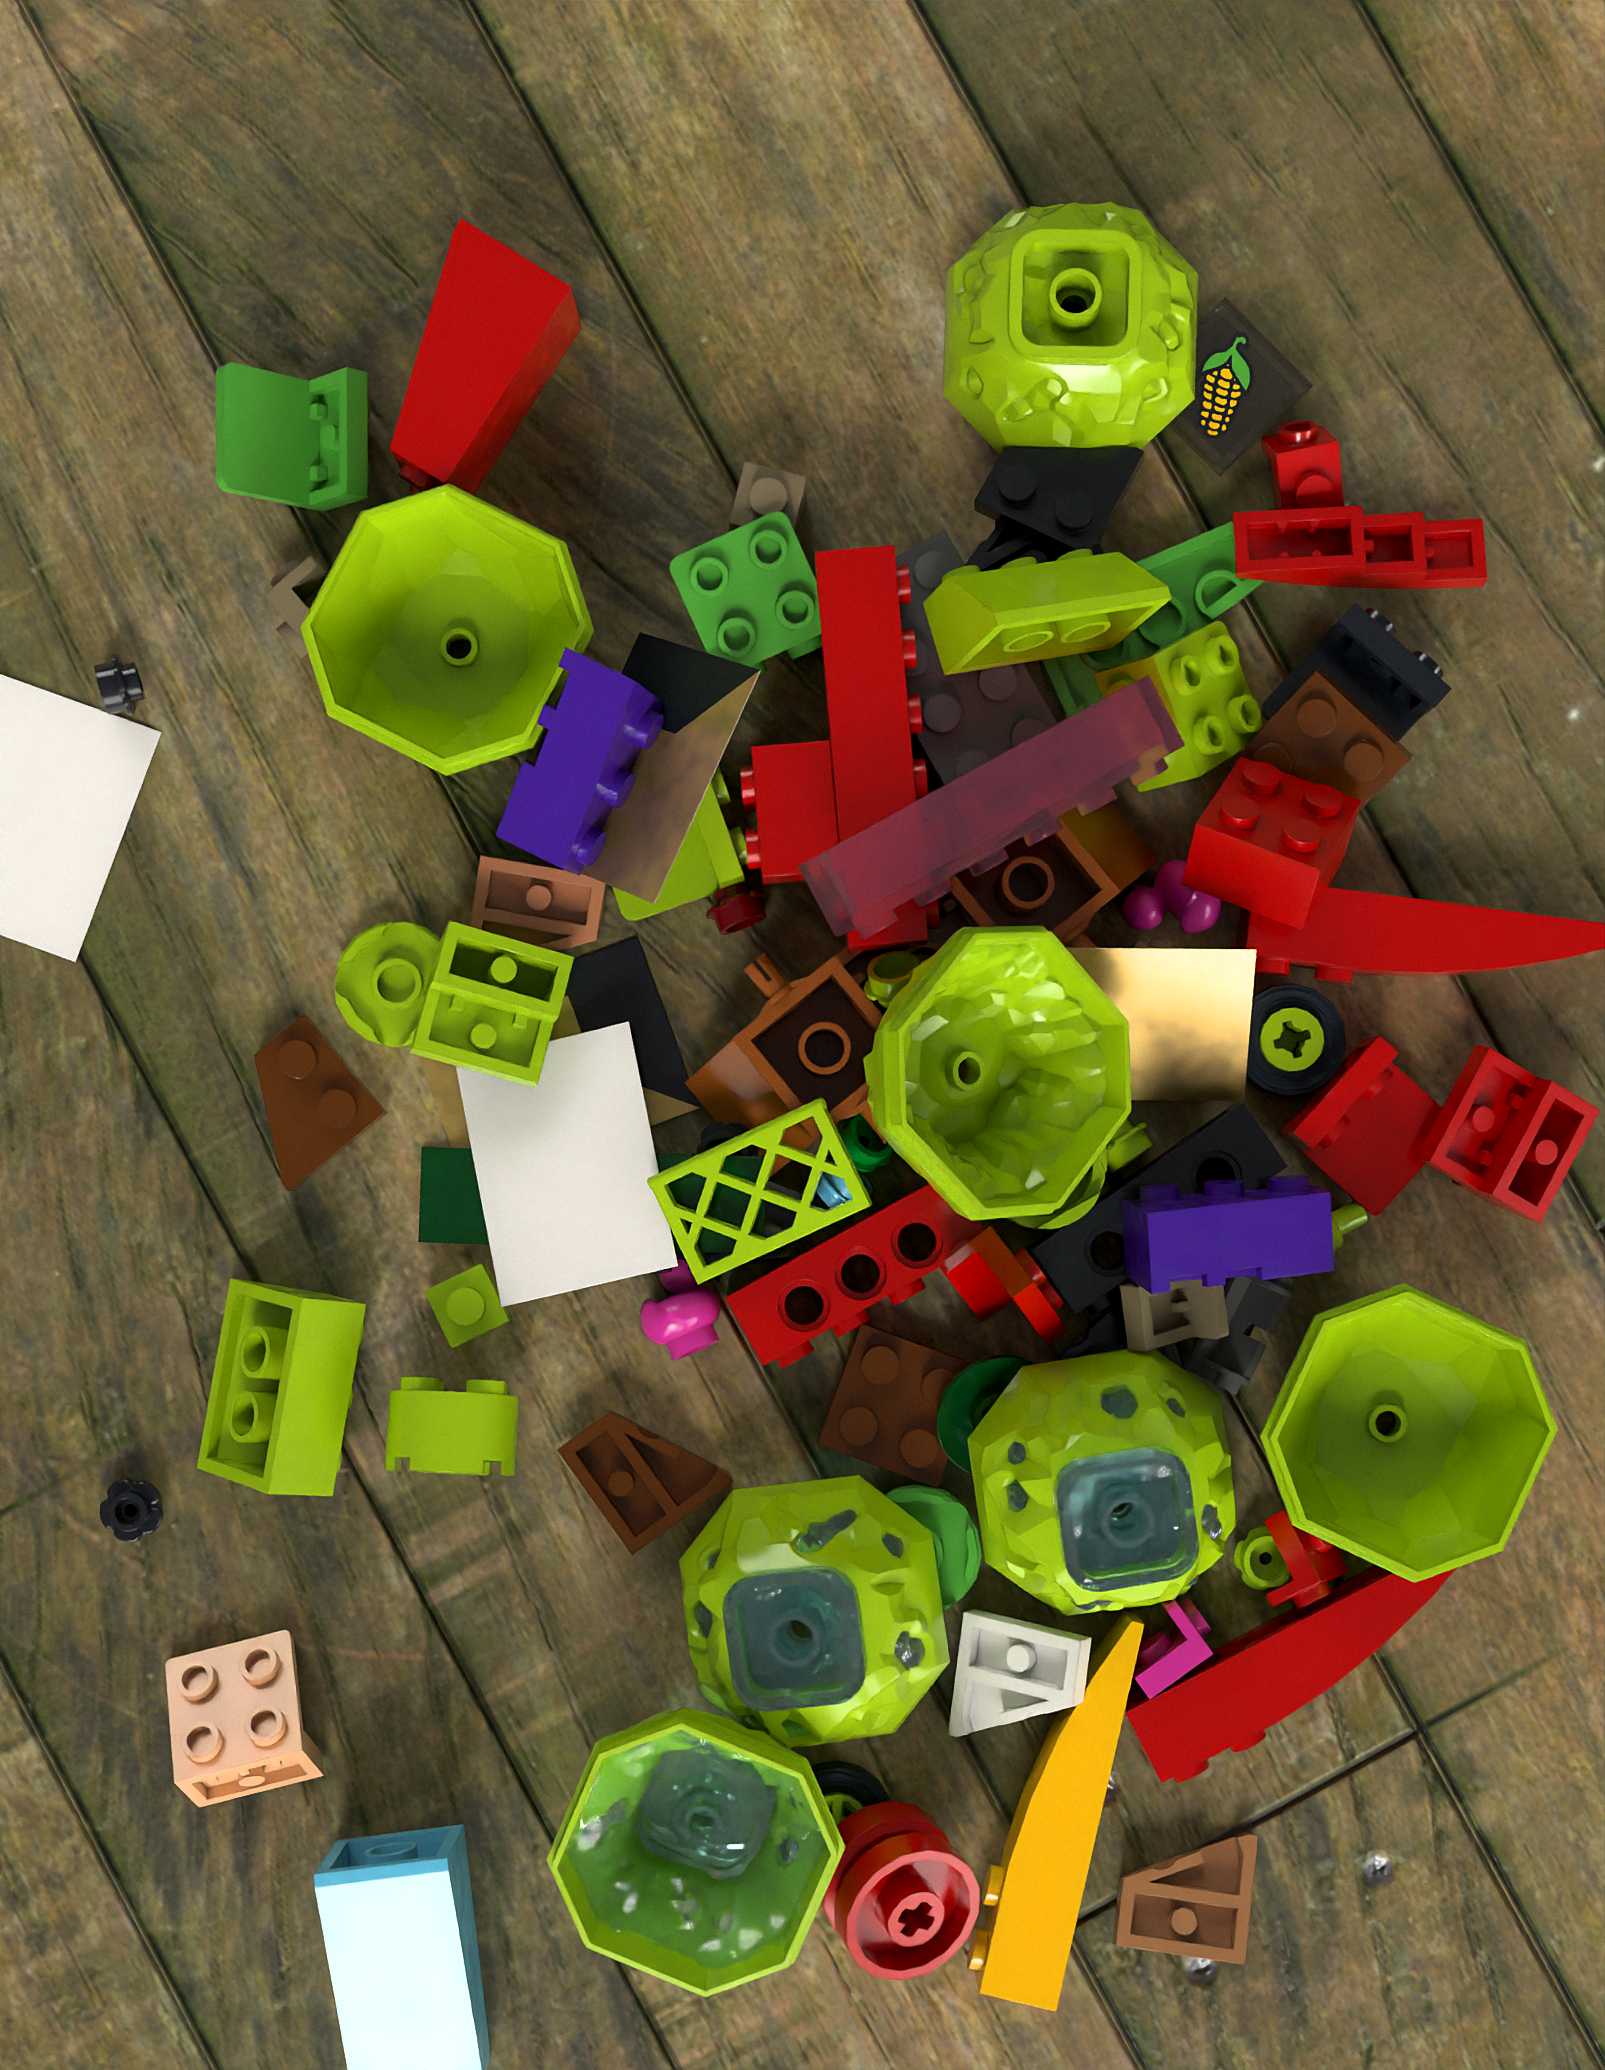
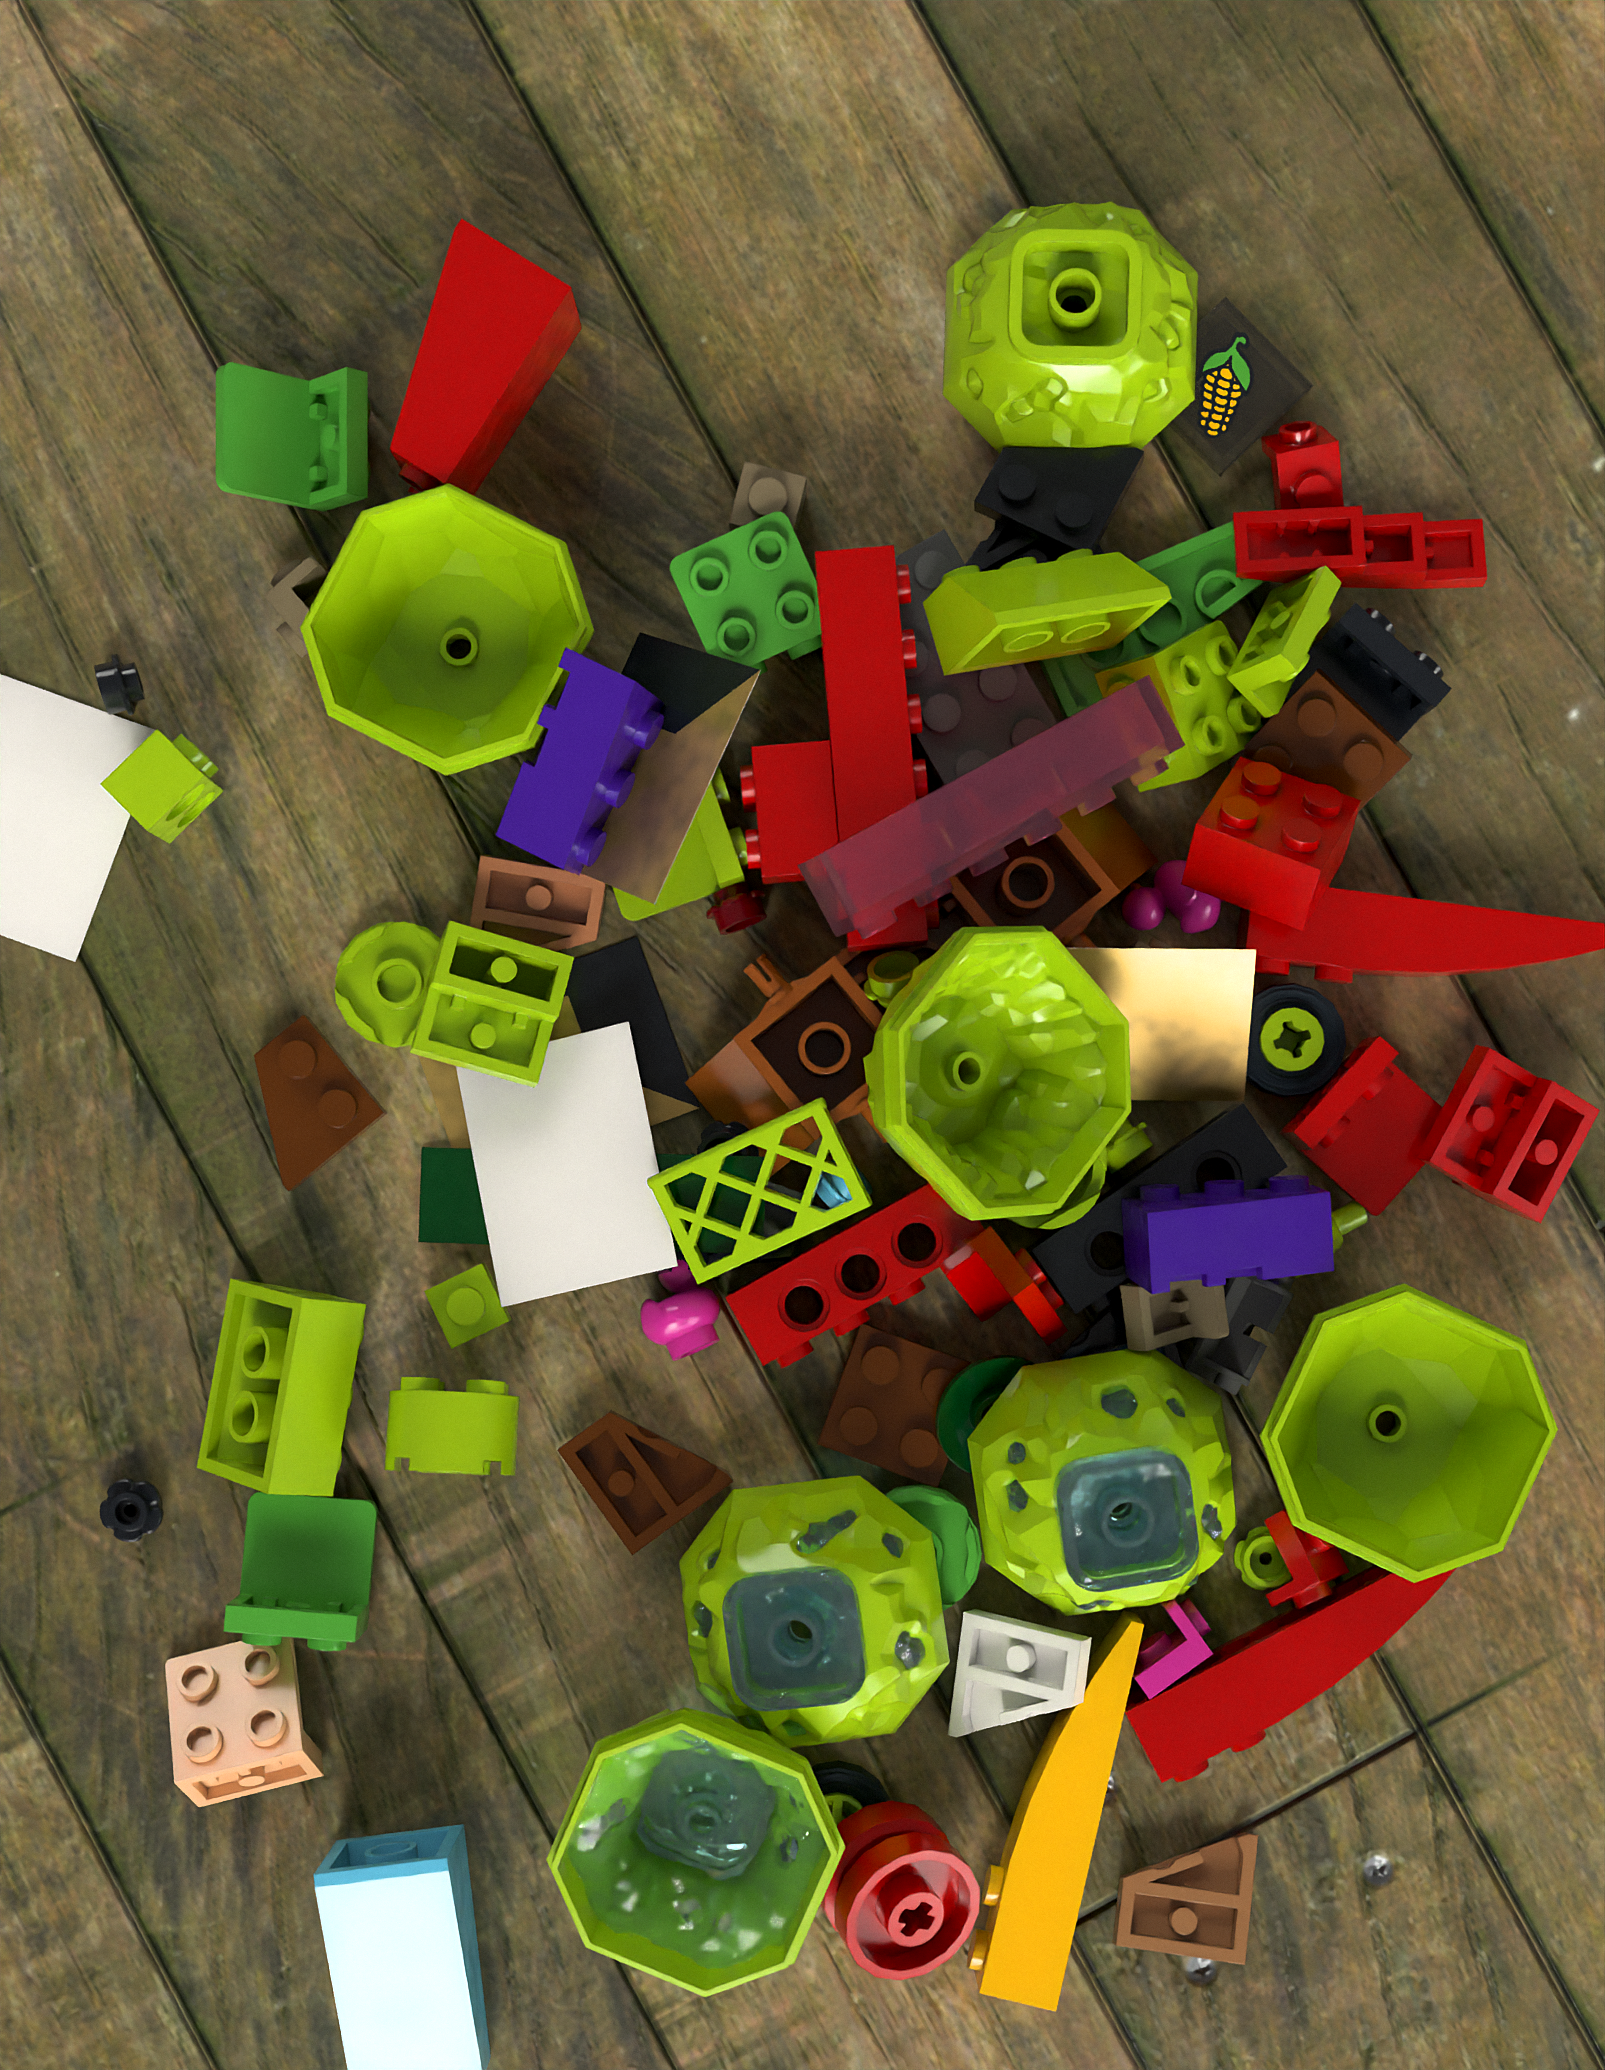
green plate [838,1113,893,1172] -> none
none -> lime brick [100,729,224,844]
none -> bright green bracket [223,1491,378,1651]
none -> lime bracket [1226,565,1342,718]

